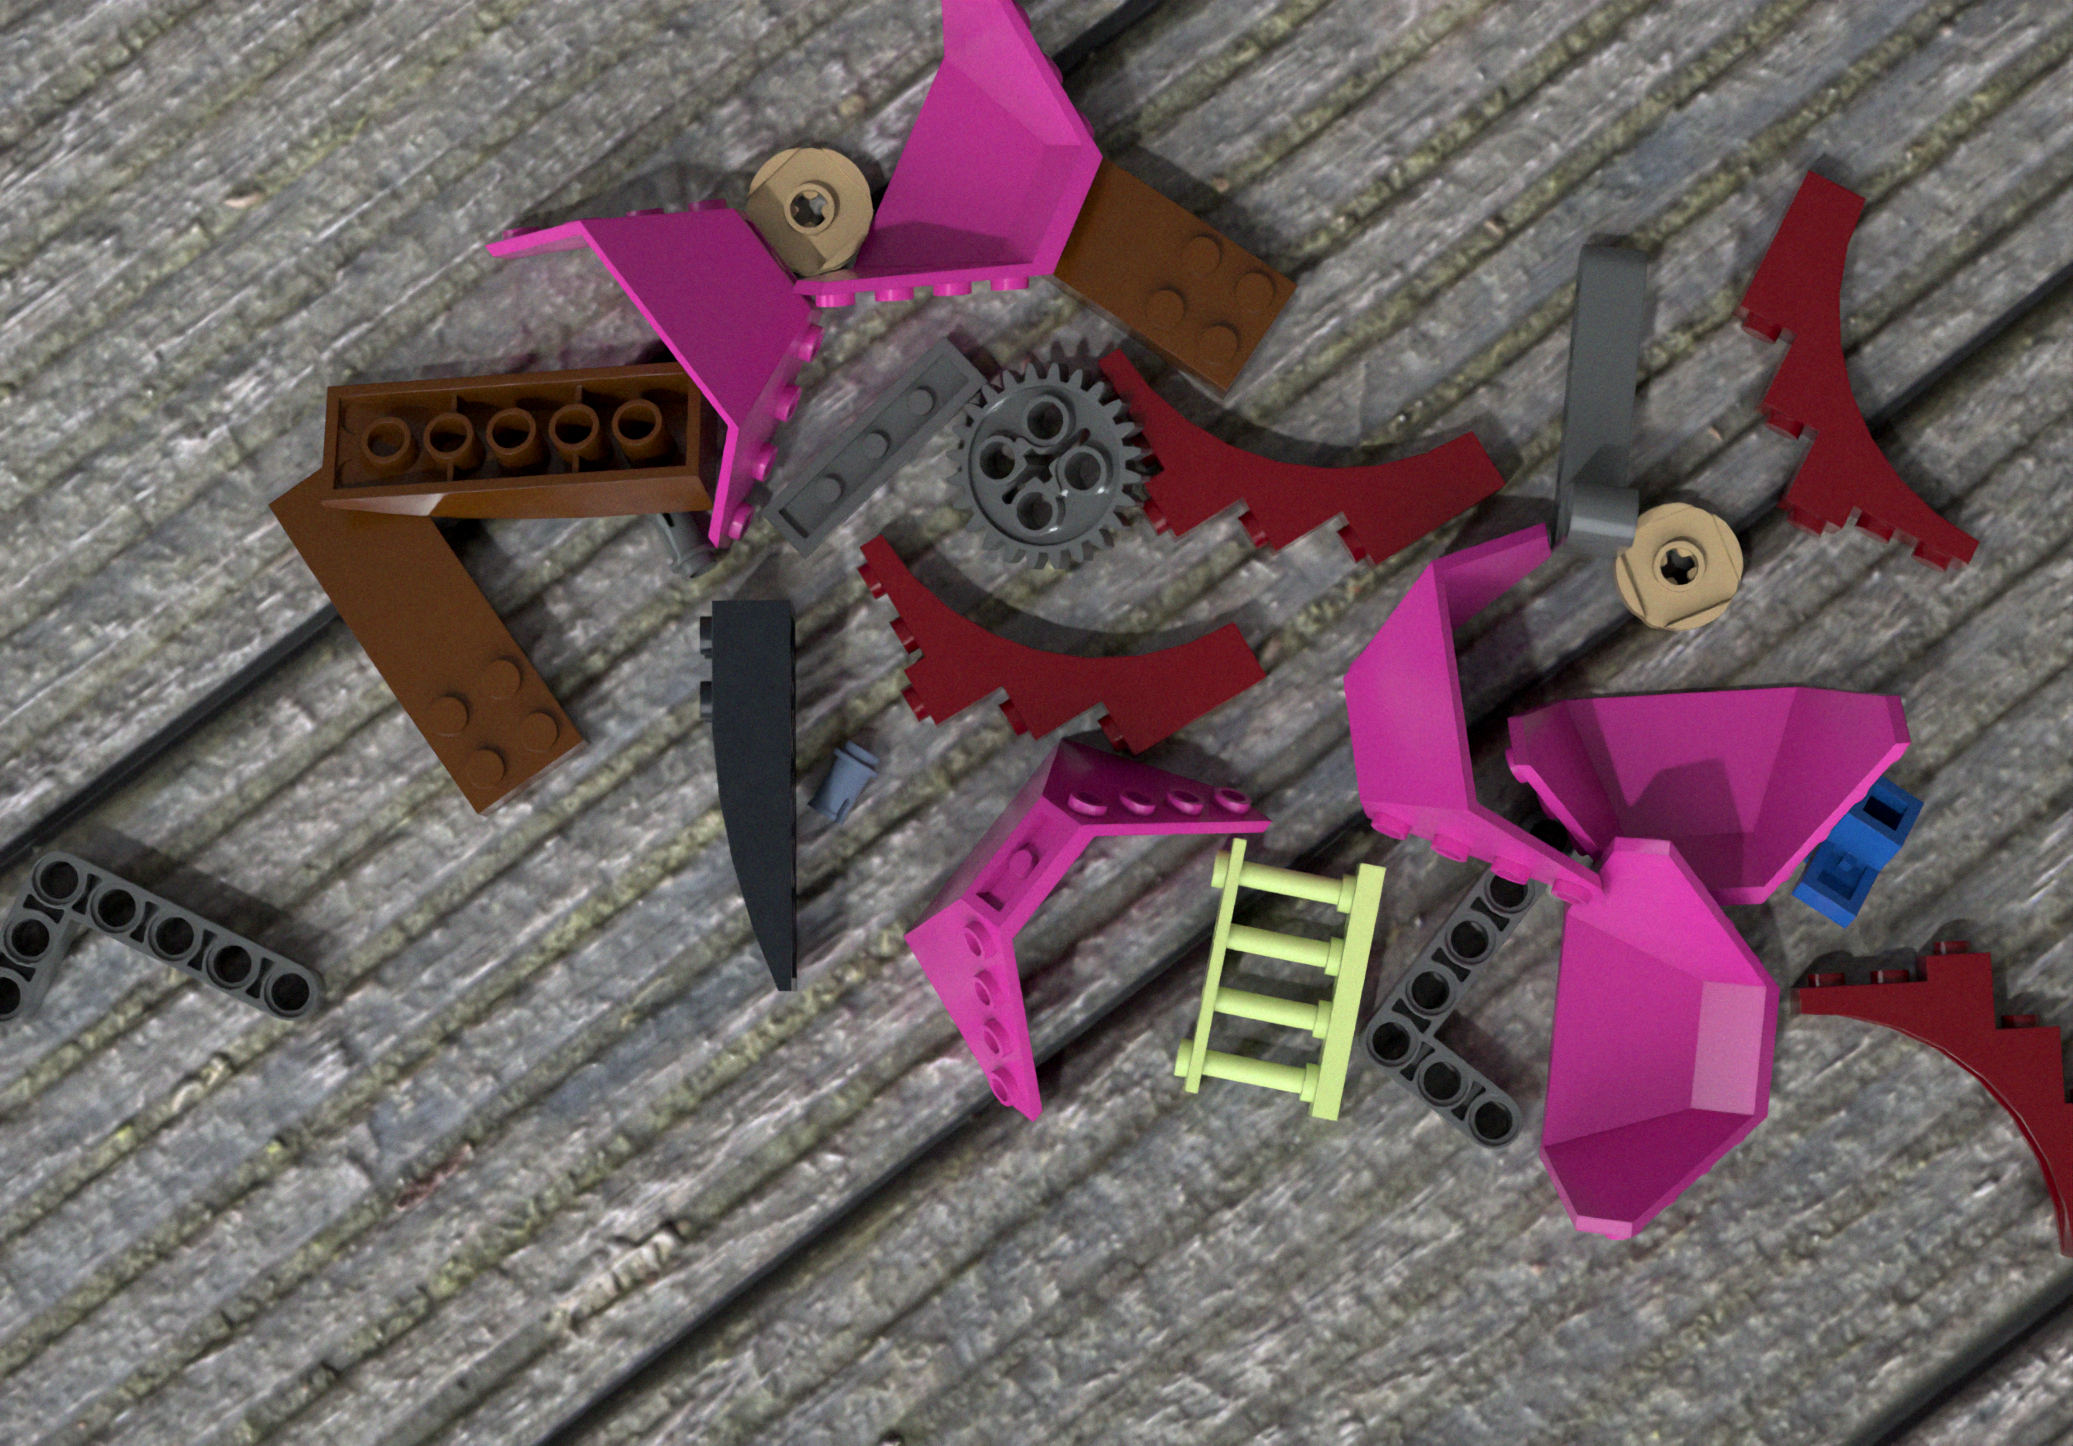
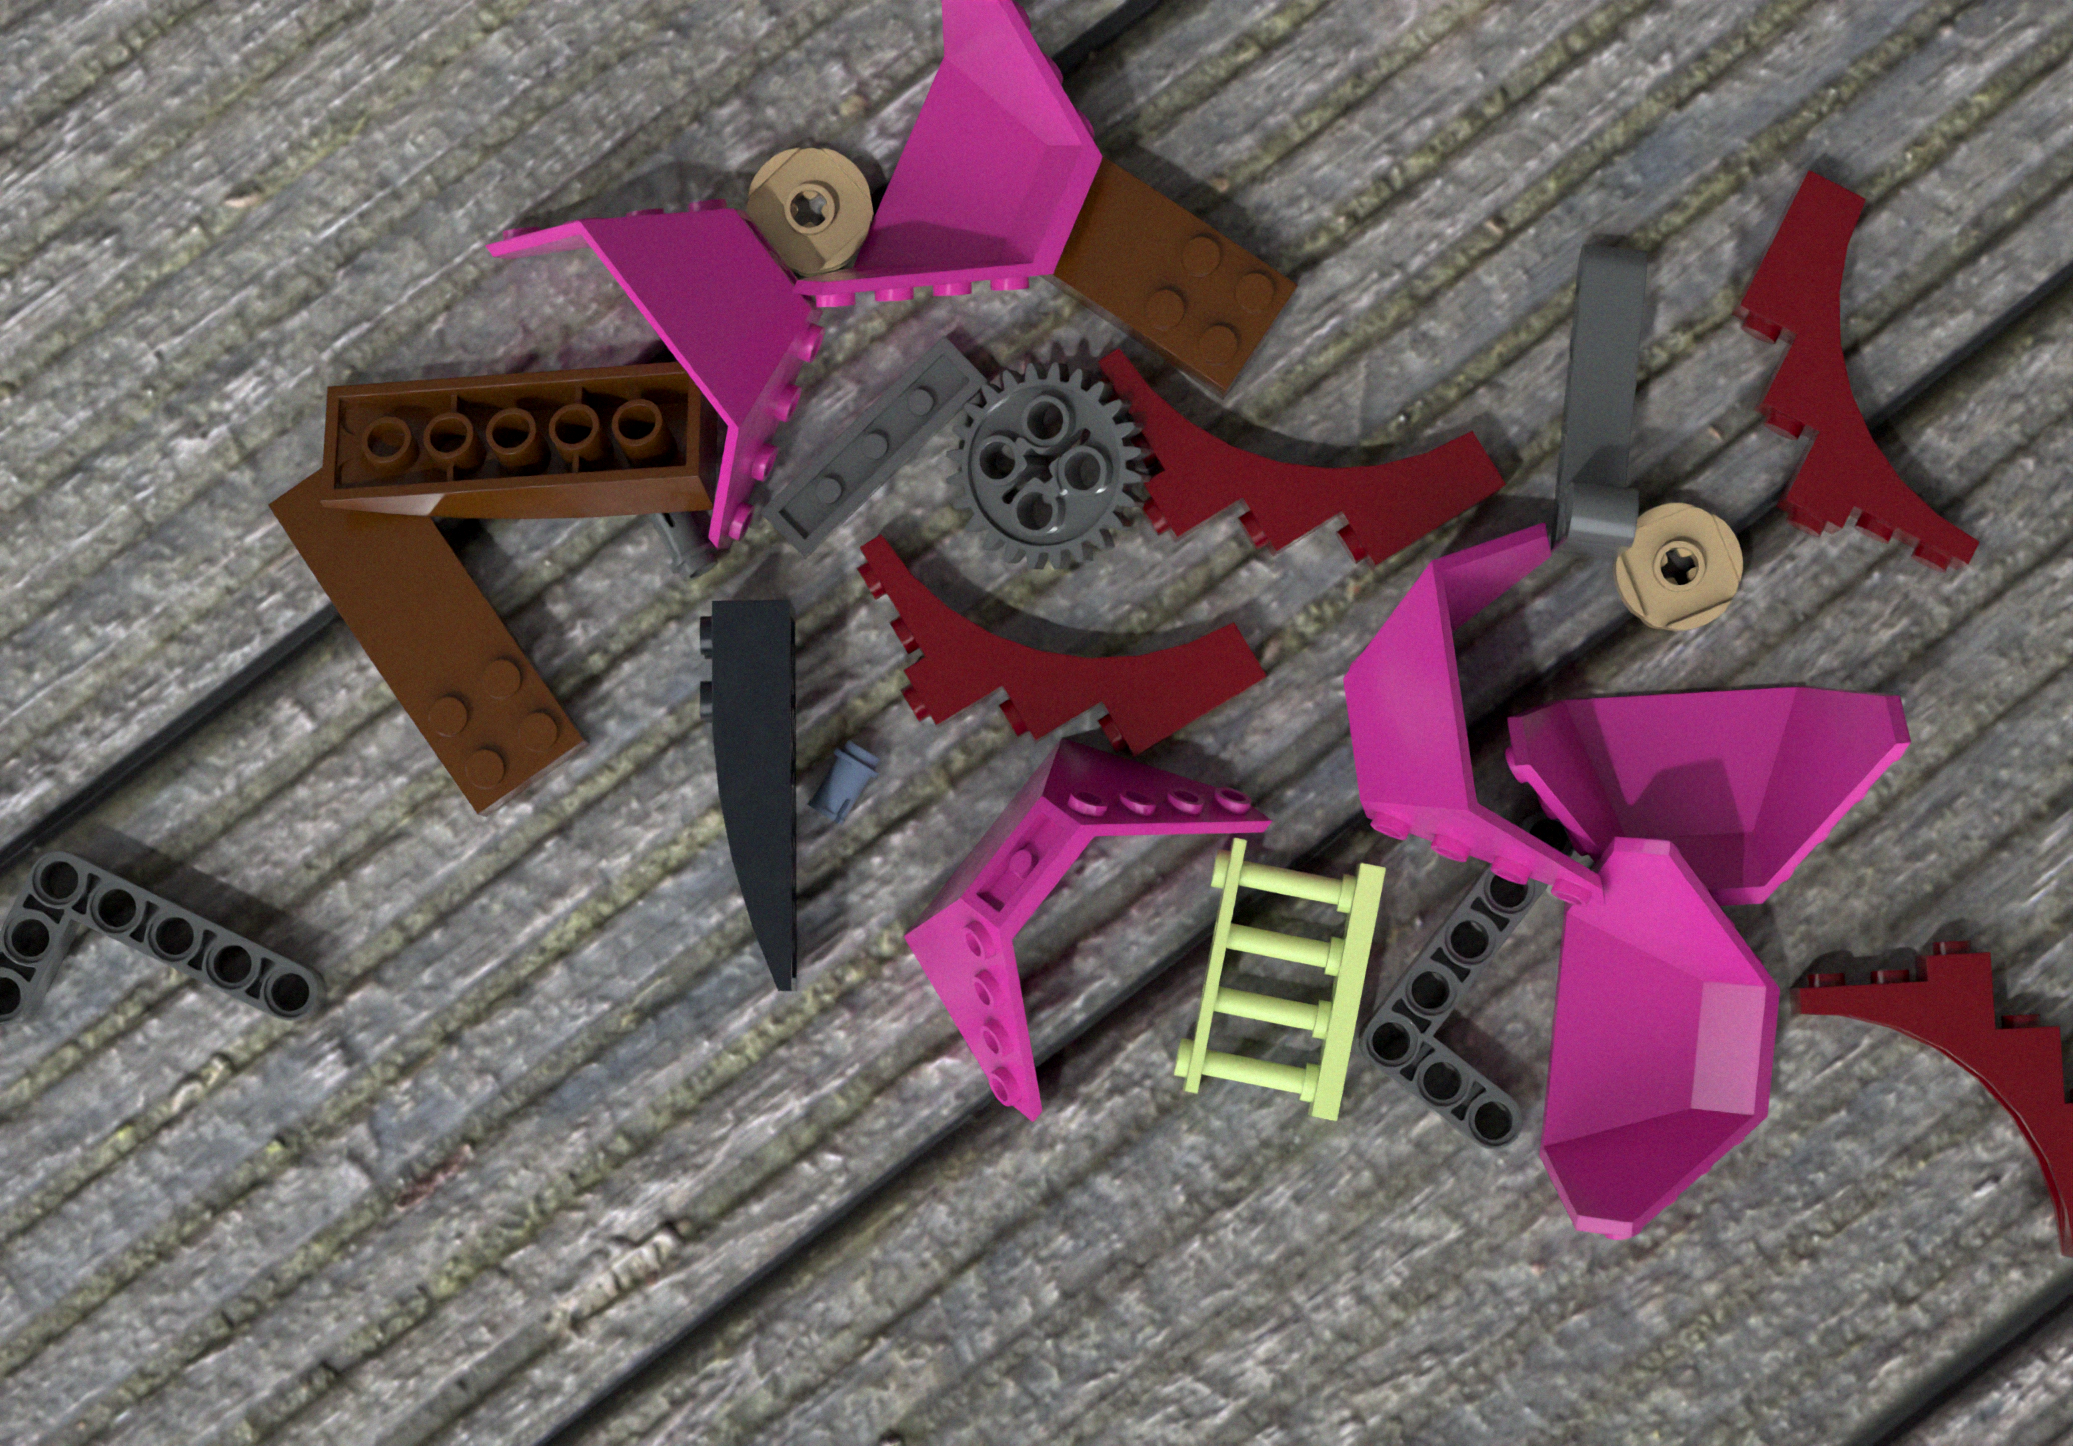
blue brick [1791,775,1924,929] -> none

